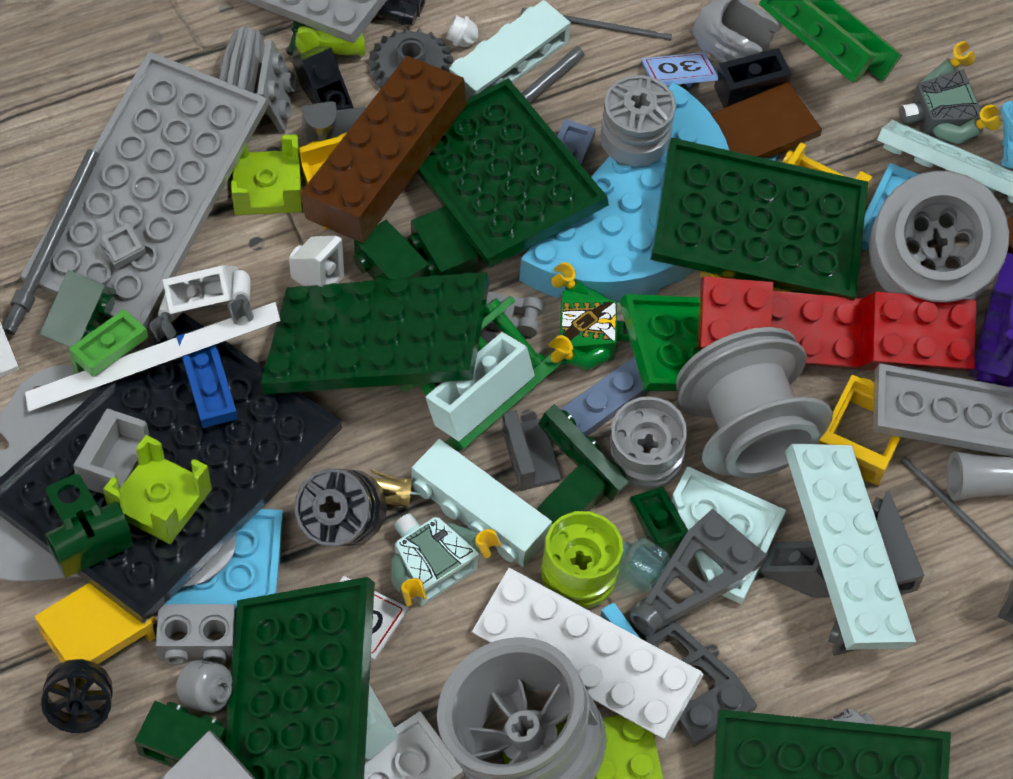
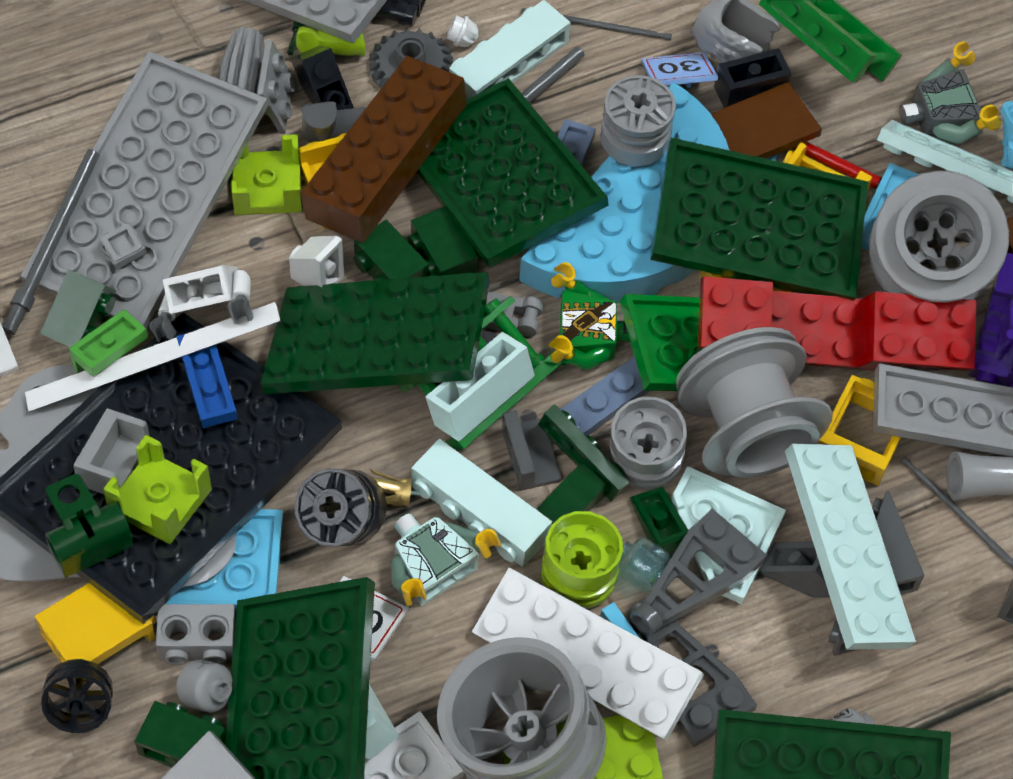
none -> red bar [791,142,882,189]

